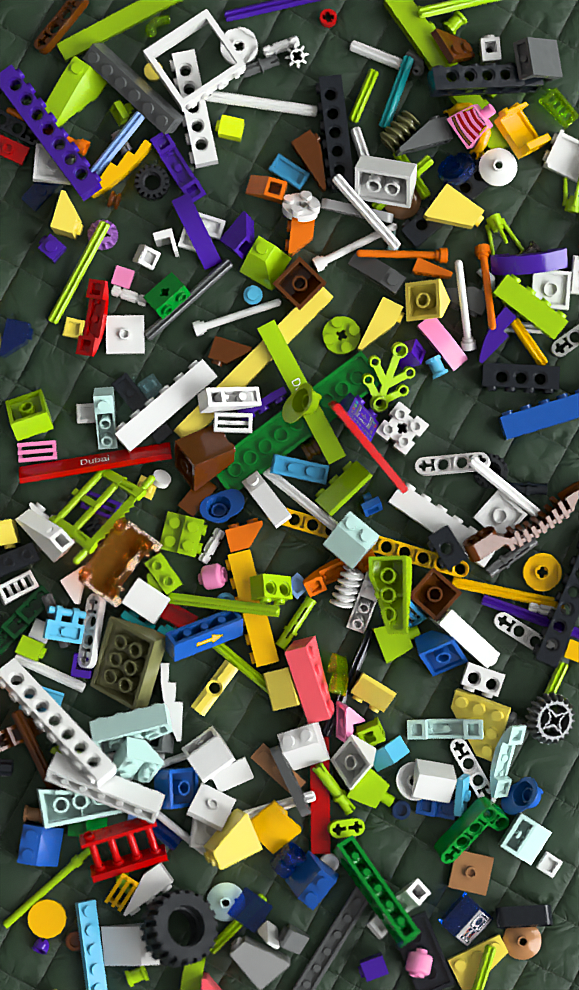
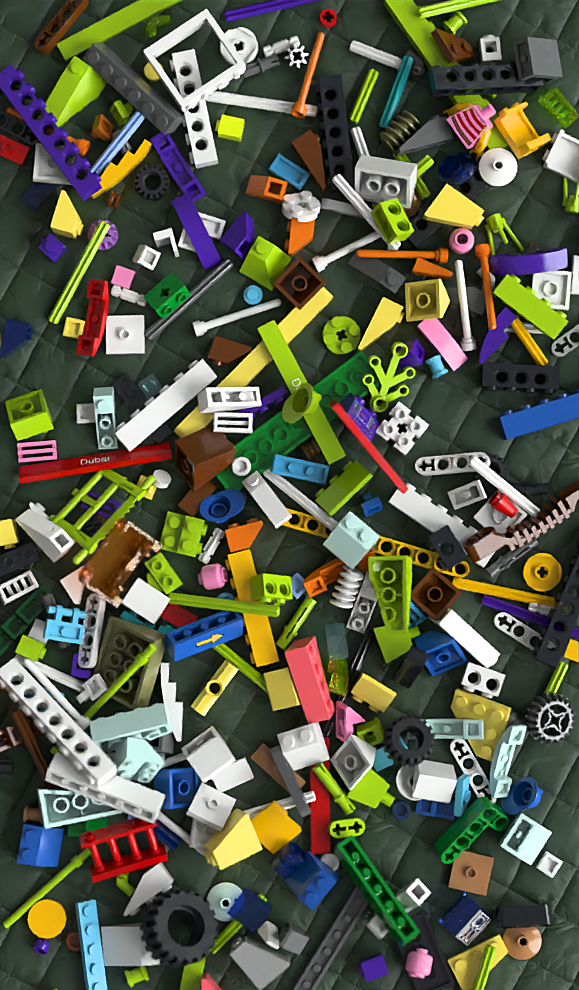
yellow tile [104,873,139,912] -> none
none -> white piece [23,658,91,730]
none -> white plate [76,673,108,704]
none -> lime bar [84,644,156,719]
none -> dark orange tile [90,114,114,142]
none -> white tile [232,457,251,476]
none -> orange piece [290,32,325,118]
none -> clear light blue slope [325,623,348,660]
none -> lime brick [371,198,414,245]
none -> black tyre [383,714,435,767]
none -> black beam [392,645,429,689]
none -> white slope [447,480,487,510]
none -> bright pink head [449,228,474,254]
none -> red cone [489,491,518,518]

